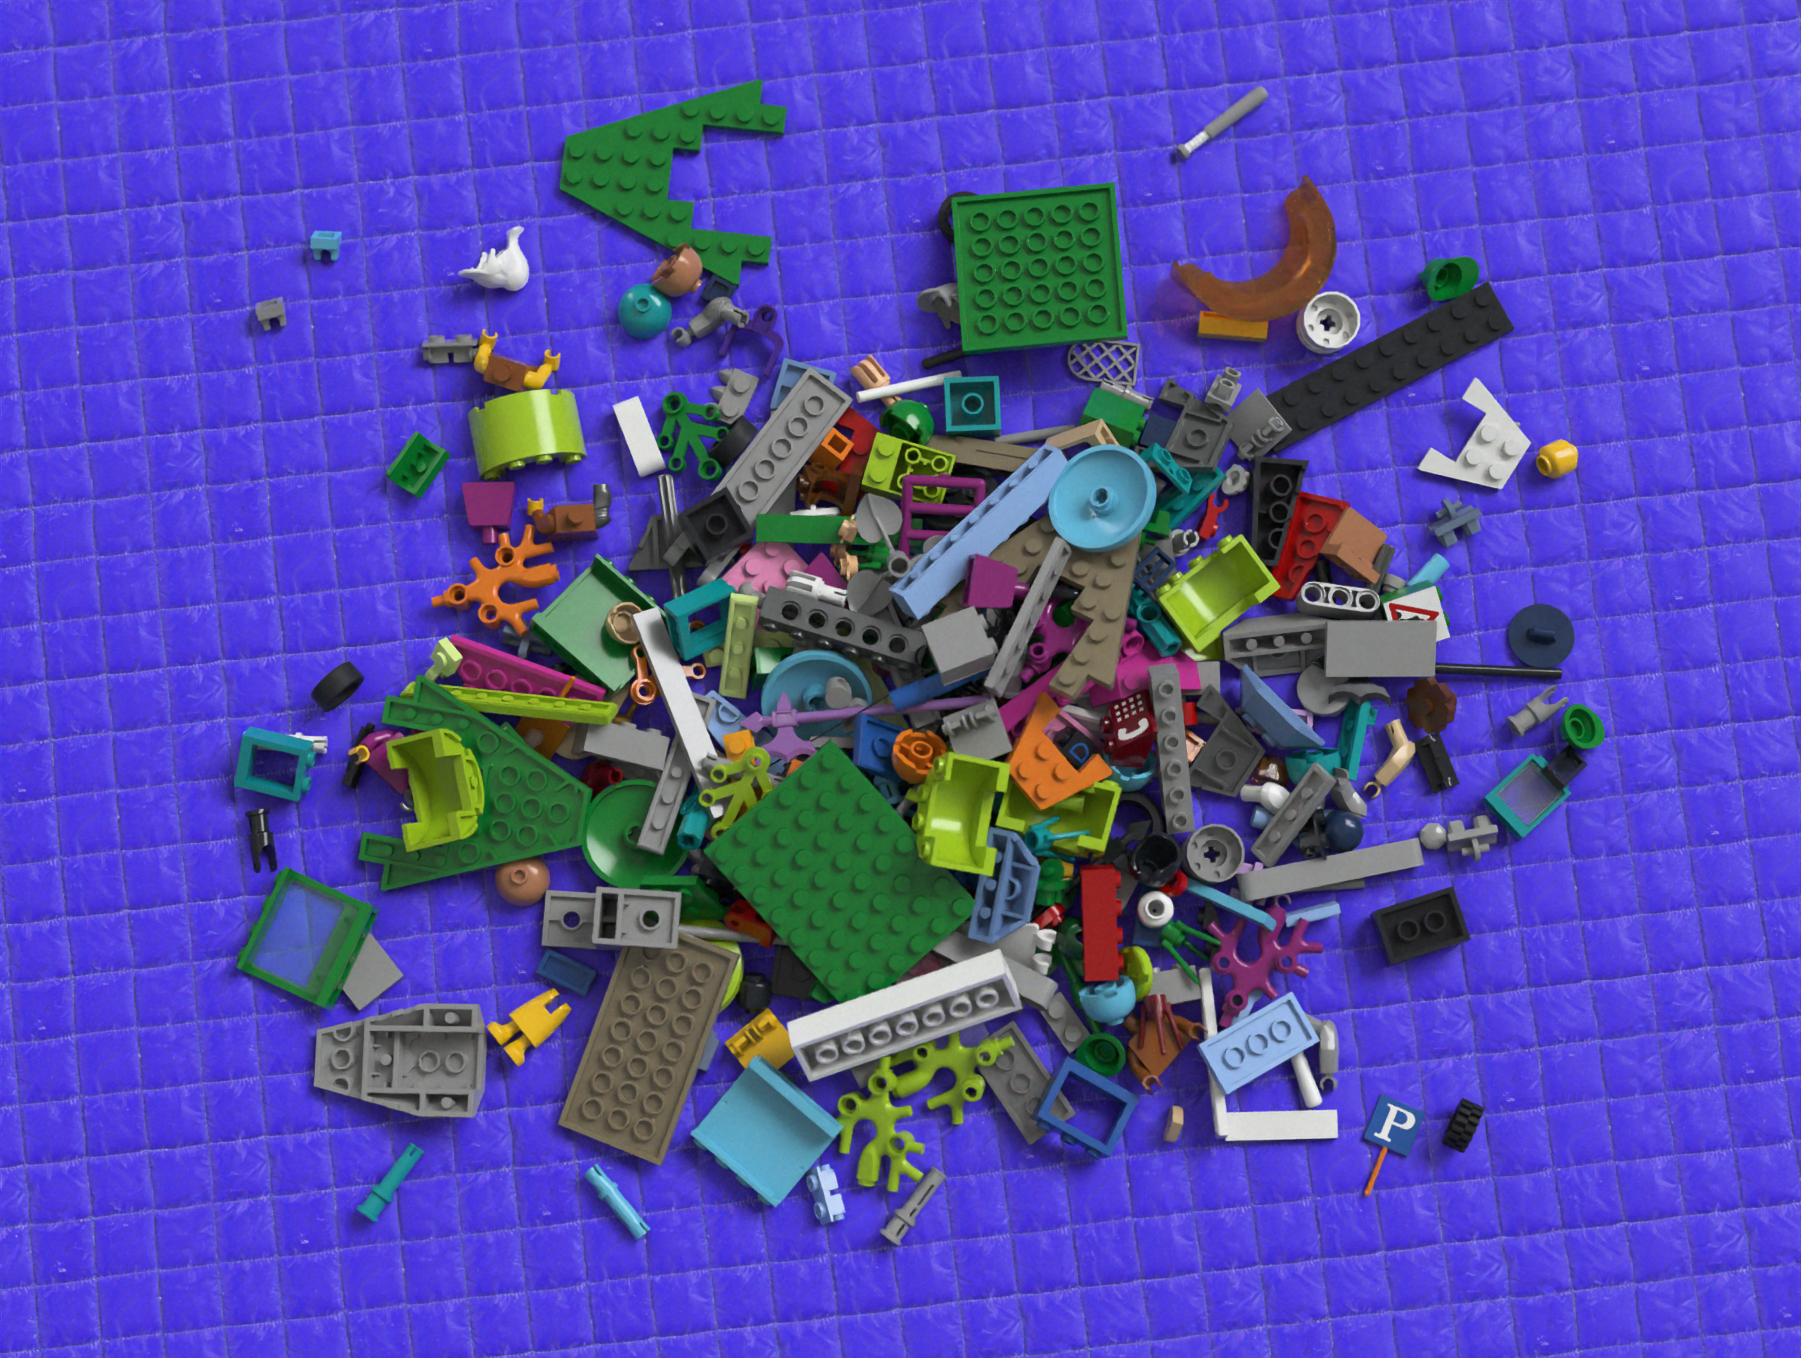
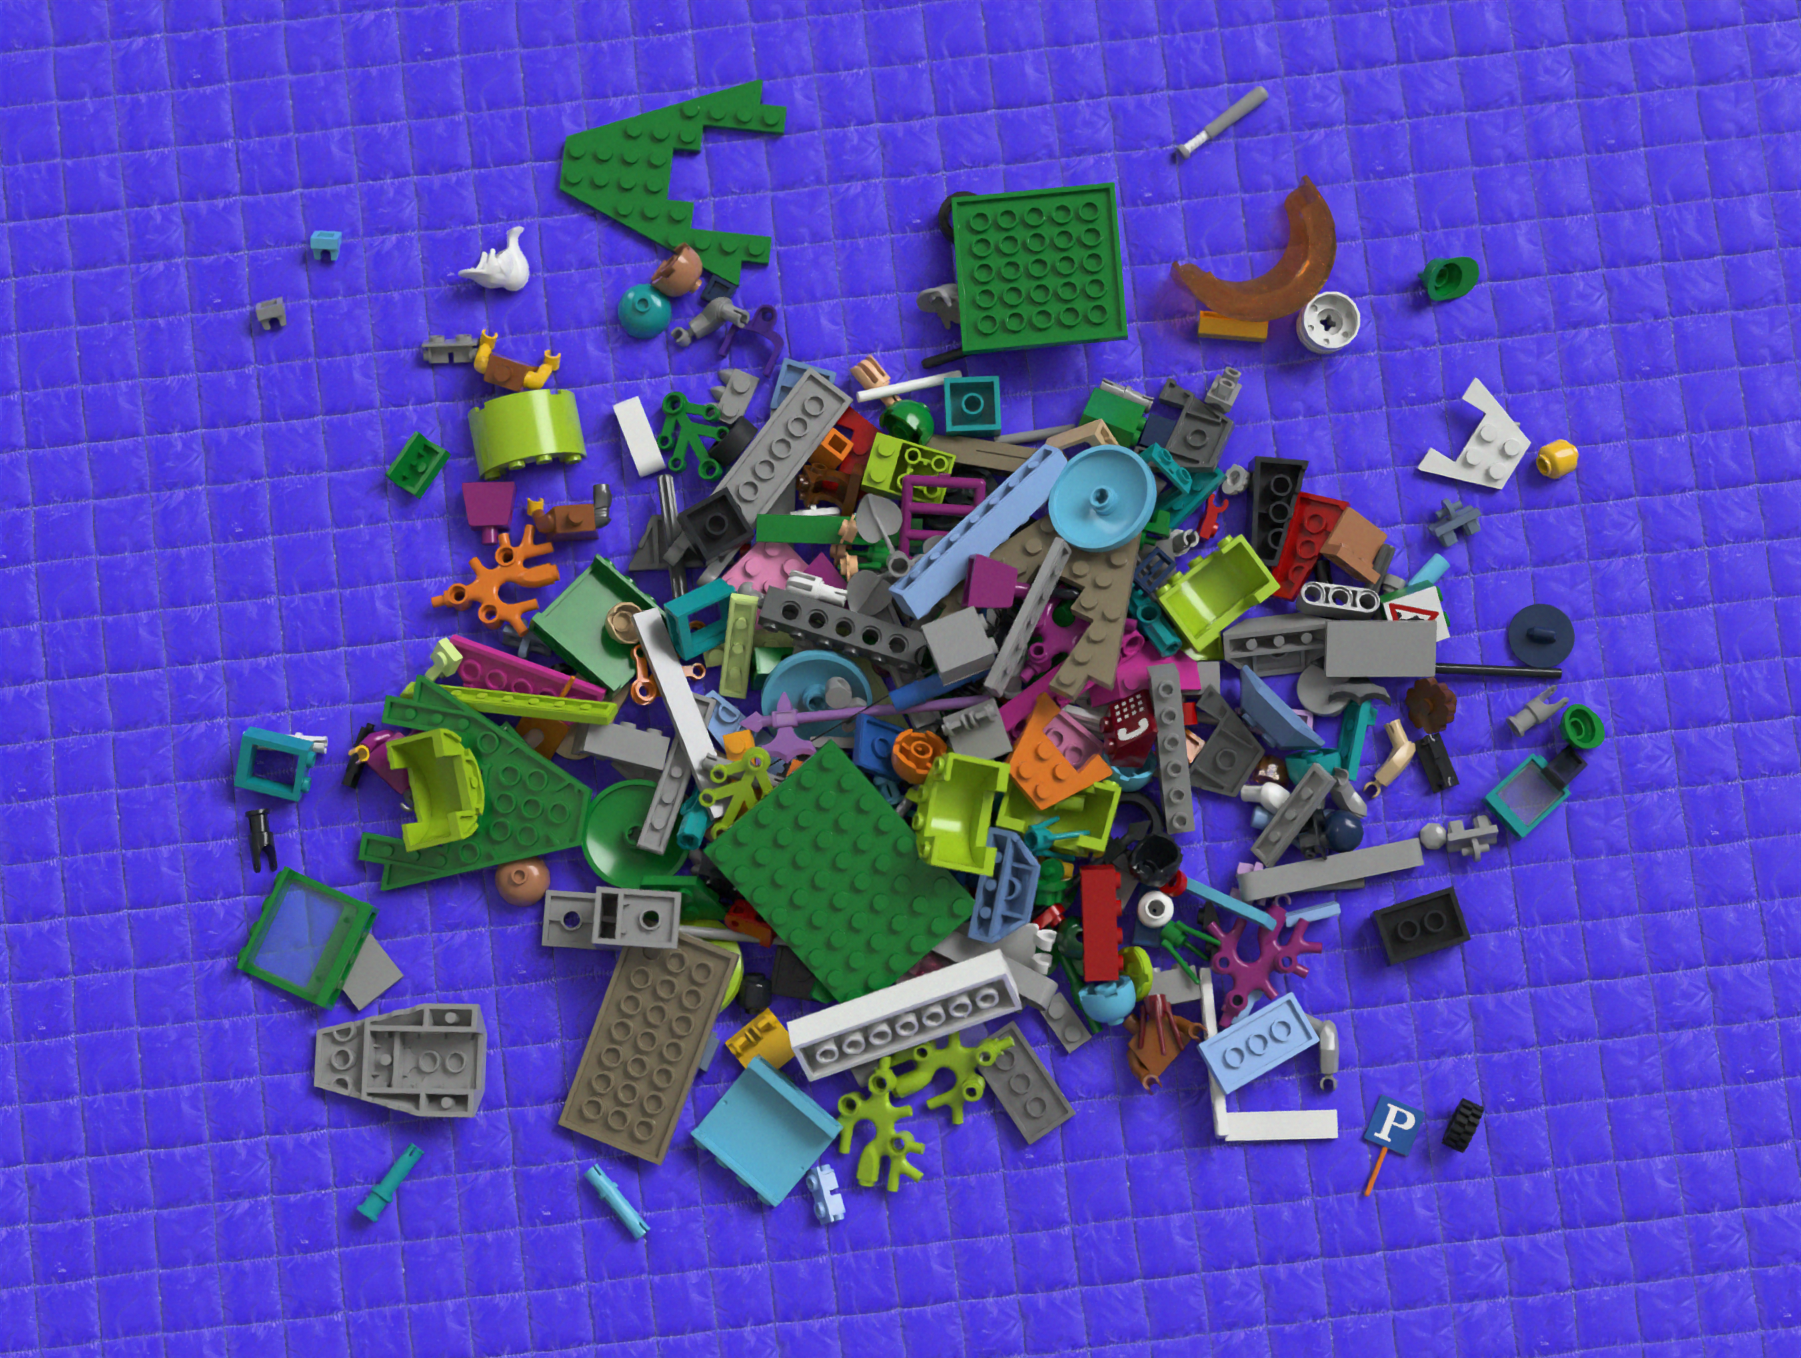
black tyre [311,662,364,712] -> none
yellow piece [486,988,572,1067] -> none
blue tile [535,948,598,997] -> none
dark red arm [578,759,623,799] -> none
pearl gold hand [613,701,639,725] -> none
light grey pin [879,1166,946,1247] -> none
blue window [1030,1056,1140,1160] -> none
black brick [1053,726,1100,771] -> none
light grey window [1067,341,1140,387] -> none
green piece [1075,1032,1126,1077] -> none
tan tile [1163,1105,1183,1143] -> none
light grey wheel [1181,824,1245,885] -> none
light grey hinge [1226,388,1292,461] -> none
black plate [1266,282,1514,455] -> none
white piece [1270,1003,1322,1108] -> none

